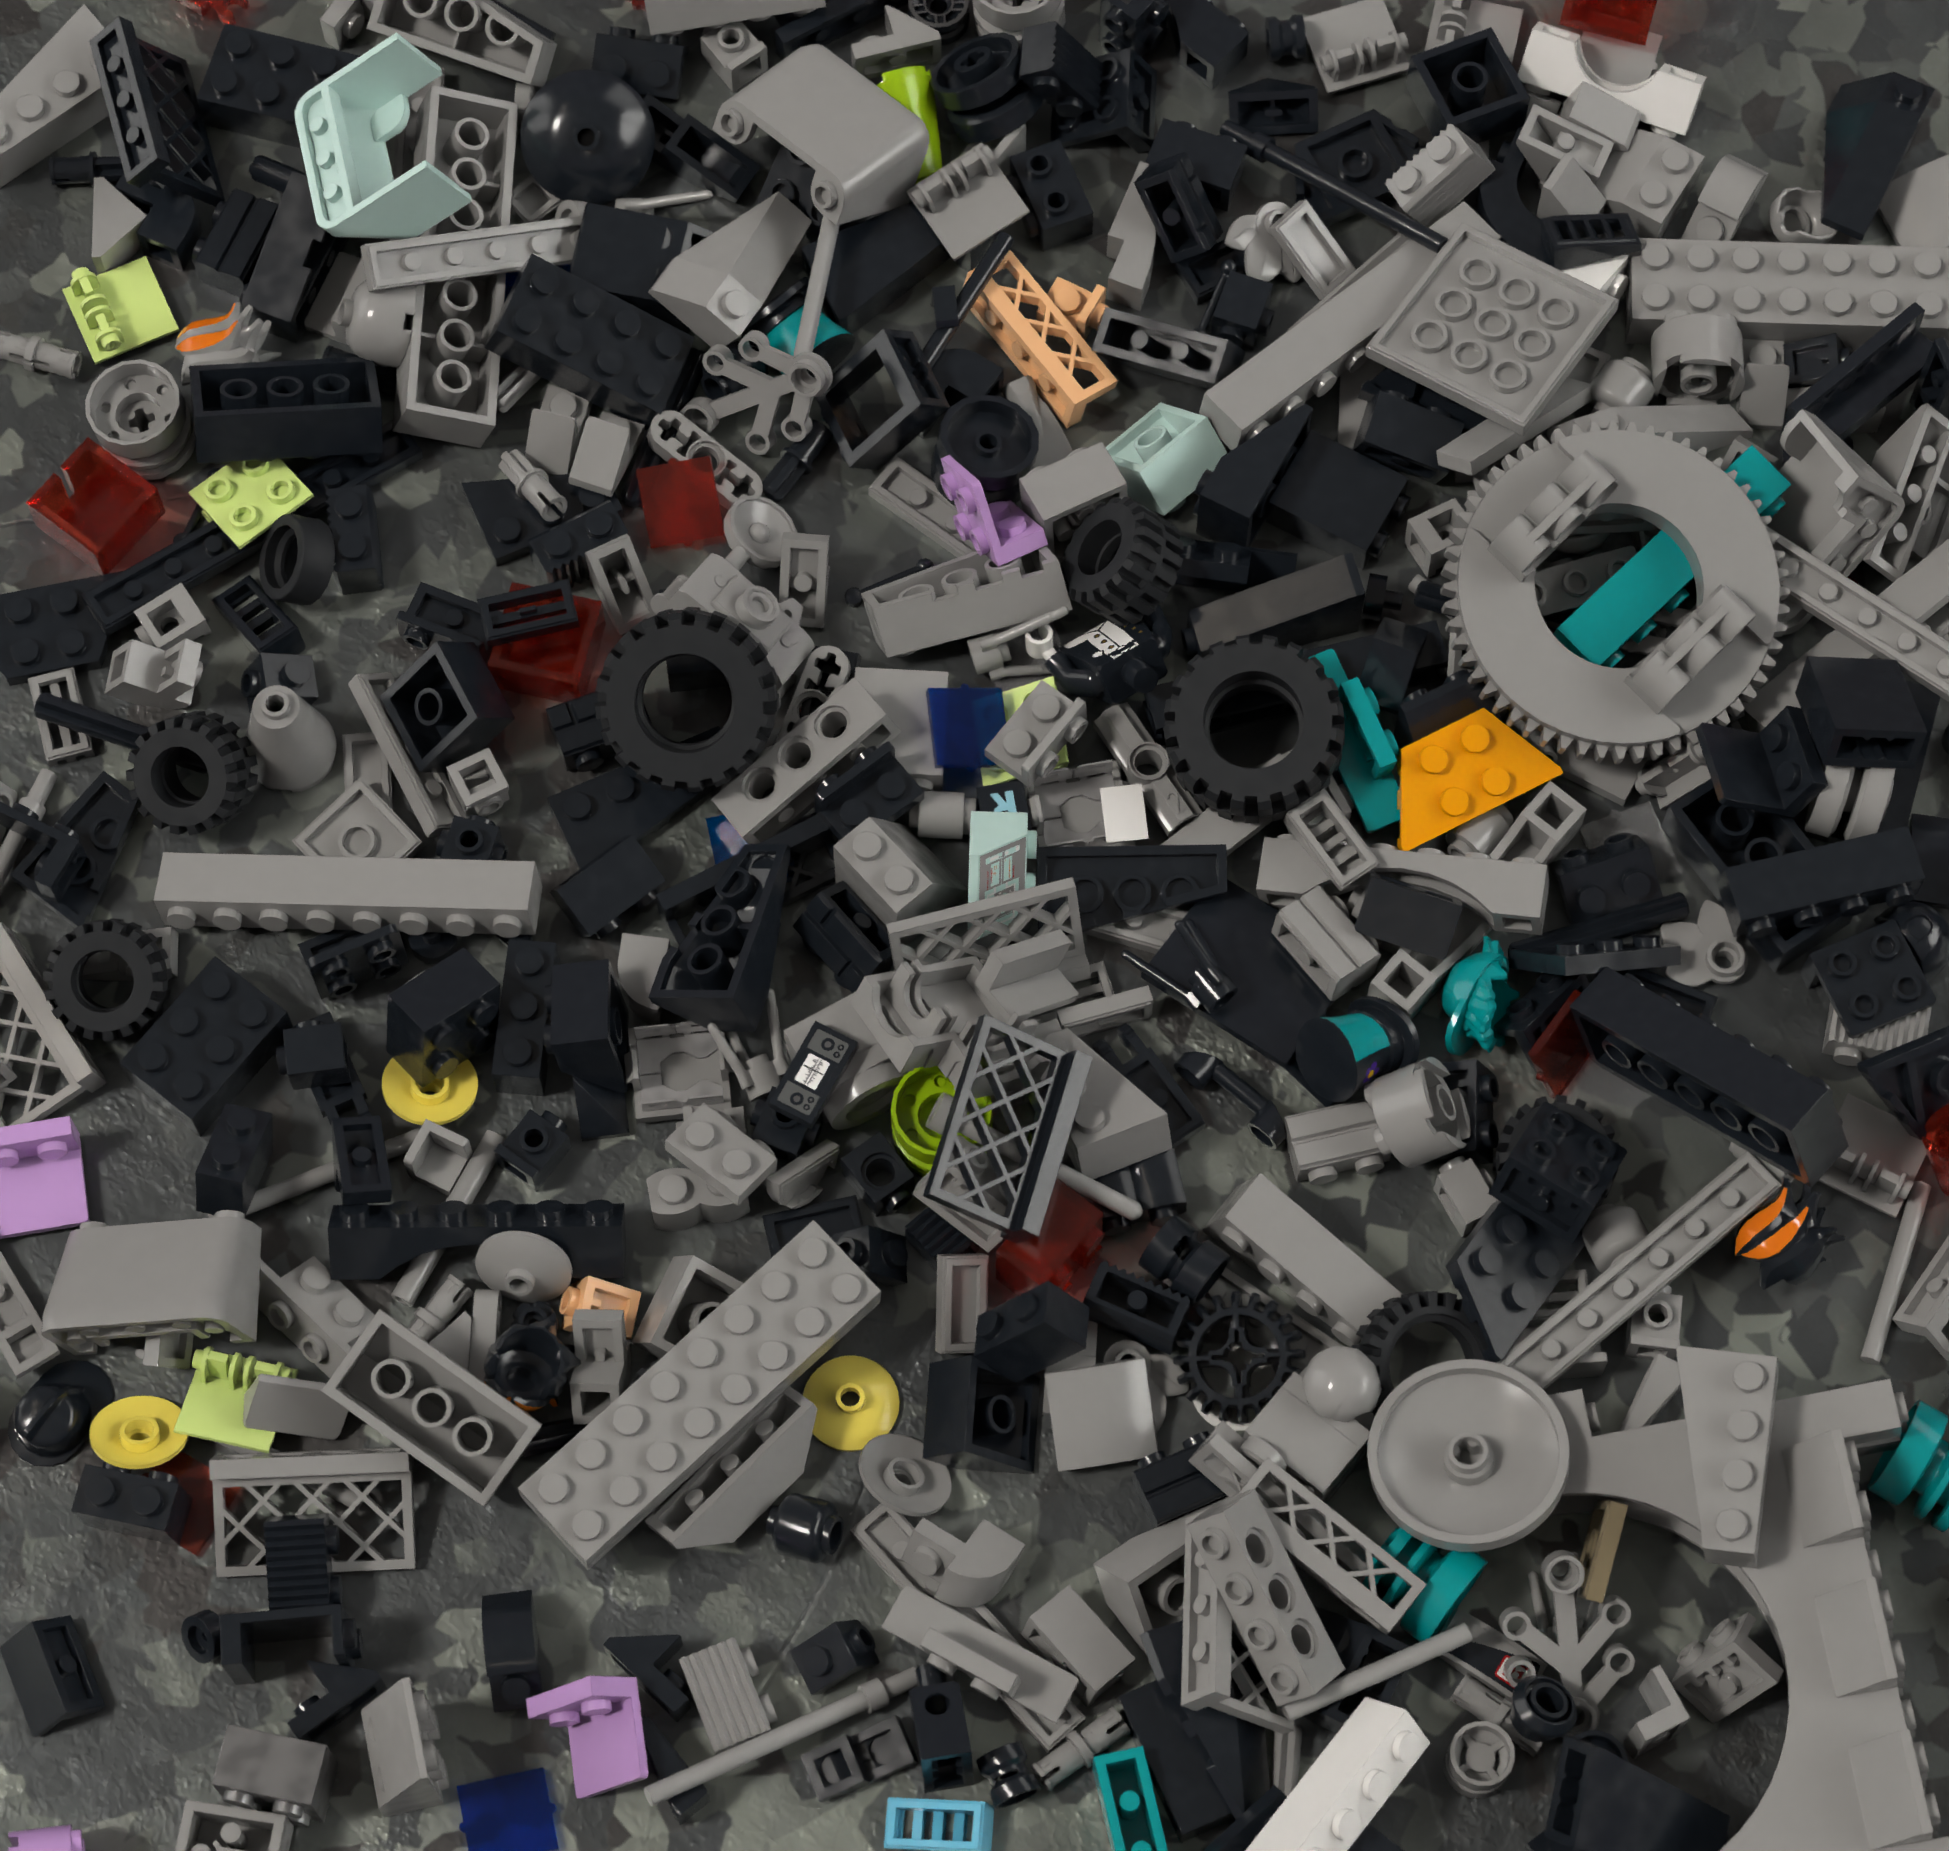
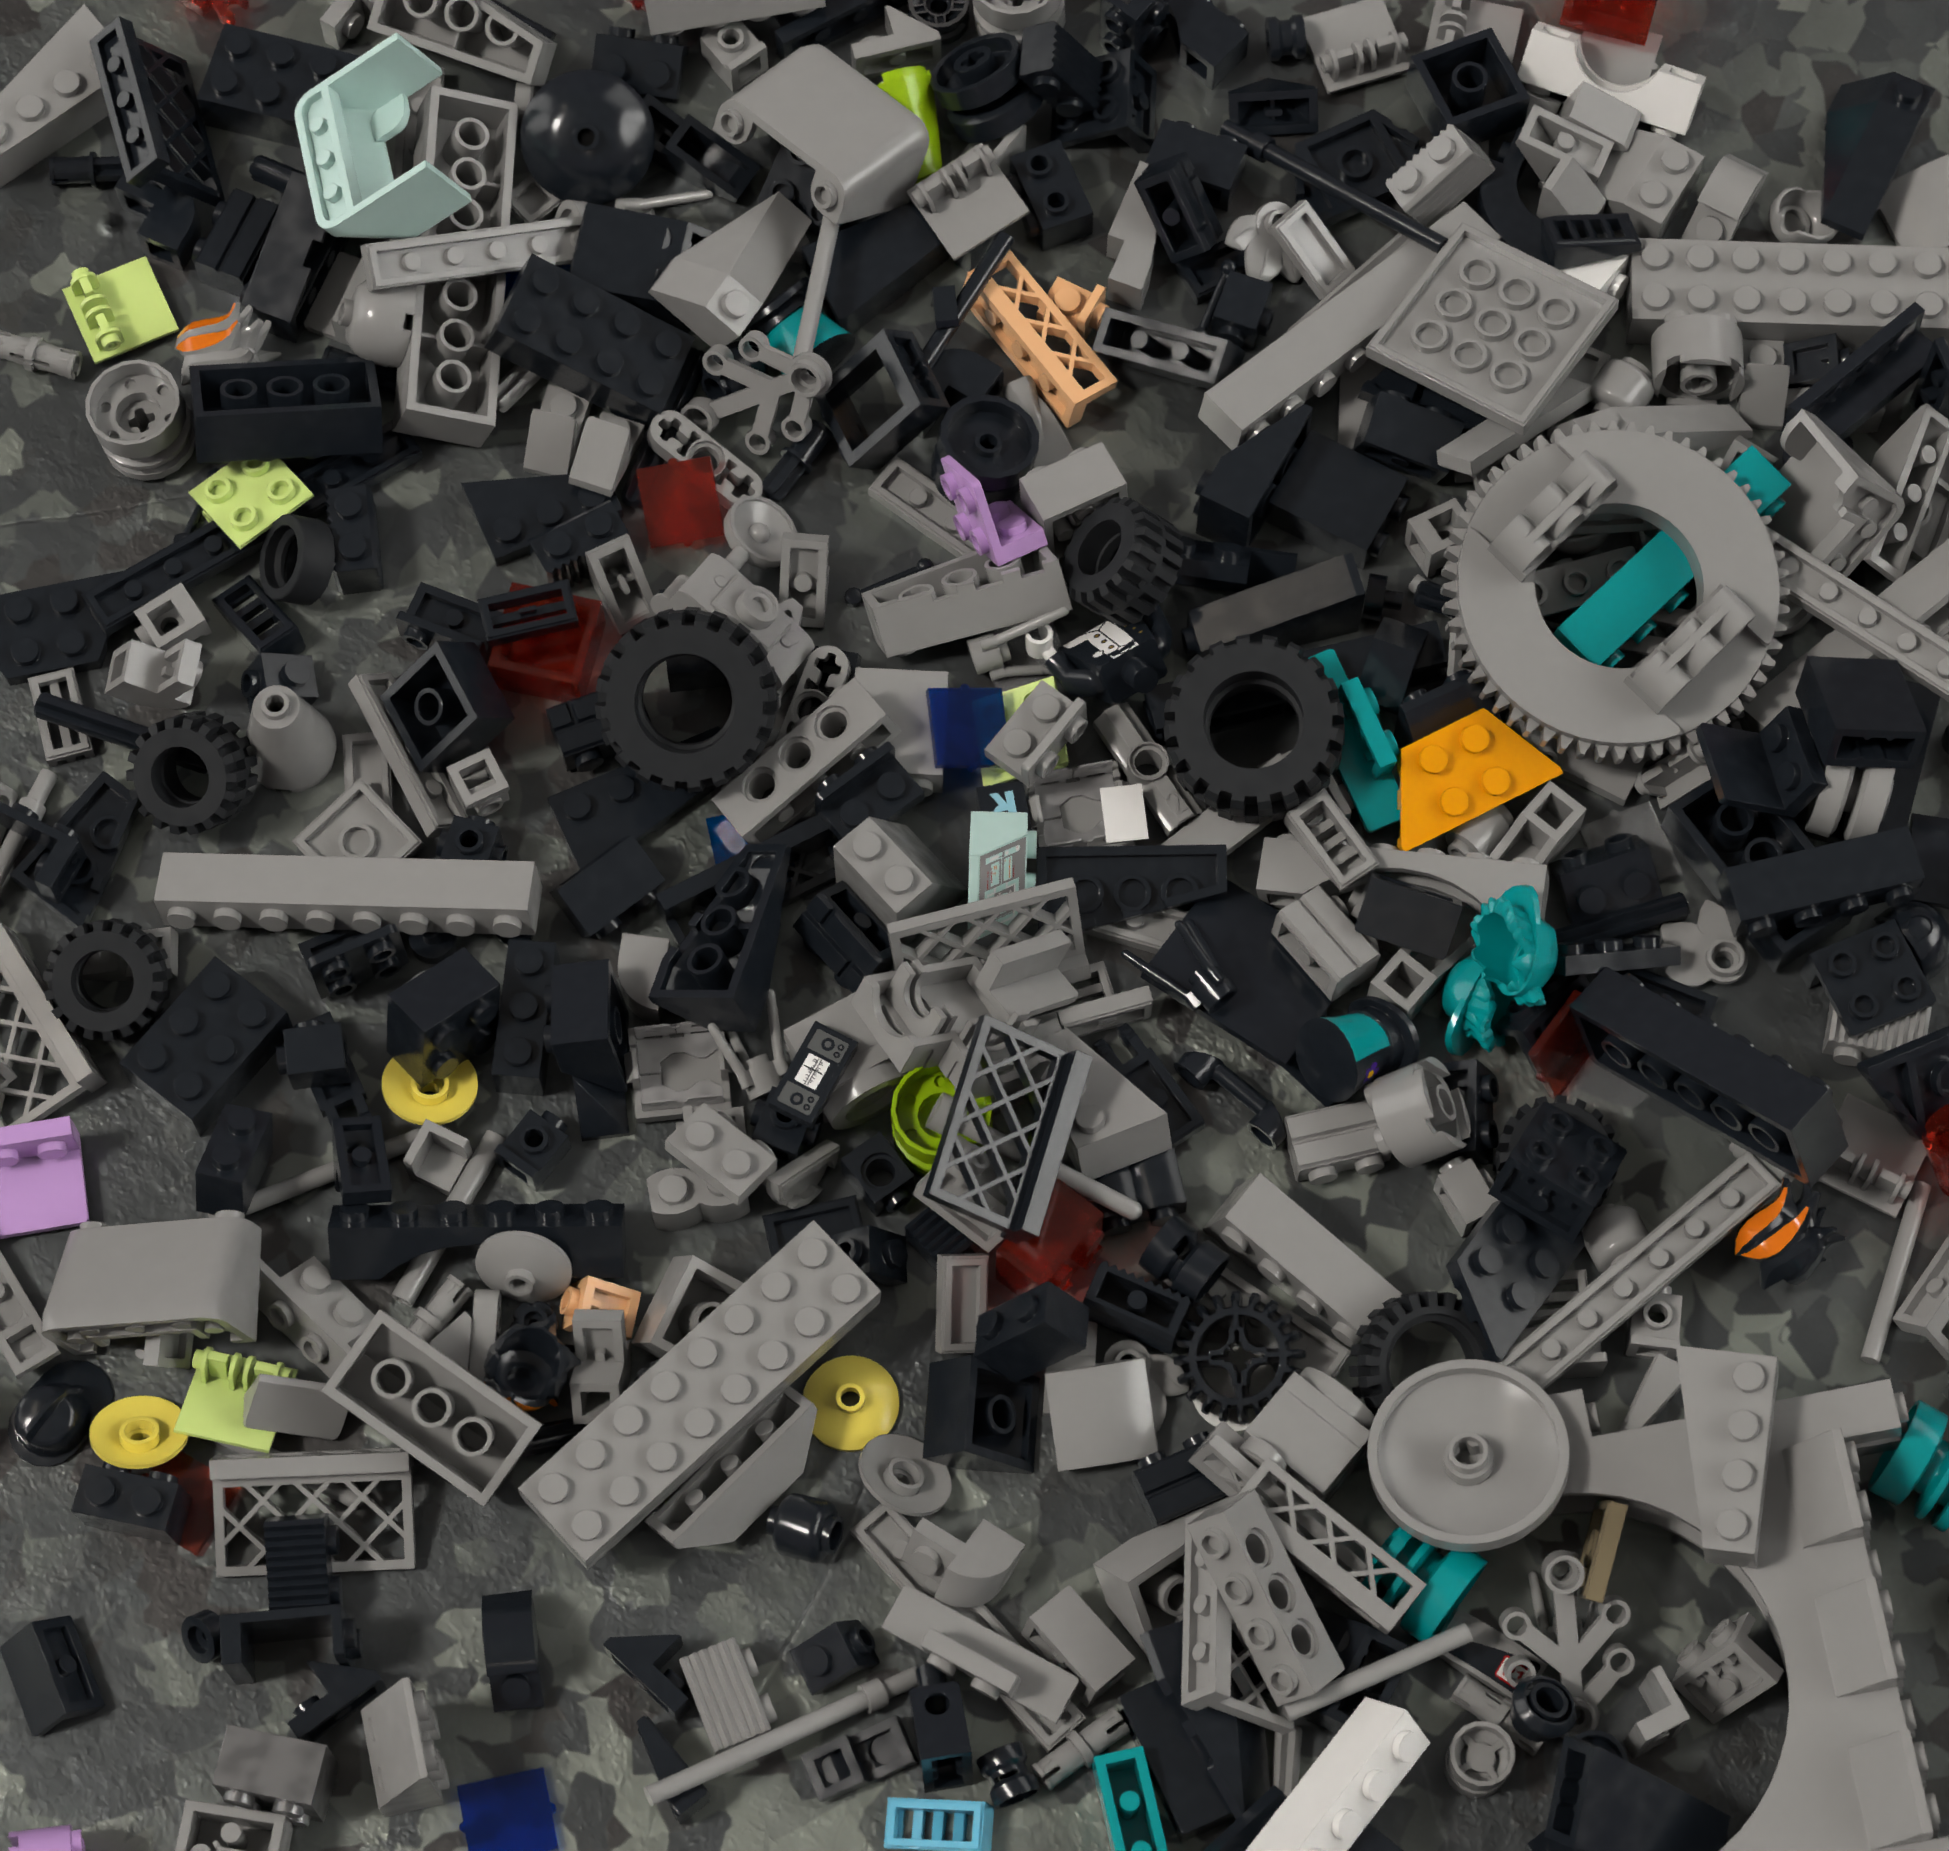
clear red piece [26,437,166,575] -> none
light grey slope [91,177,147,275] -> none
light grey axle [499,449,568,522] -> none
lavender bracket [526,1676,648,1799] -> none
light grey brick [909,791,976,839] -> none
light aqua slope [1105,402,1227,516] -> none
light grey hair [1302,1346,1382,1422] -> none
none -> teal hair [1470,885,1558,1007]

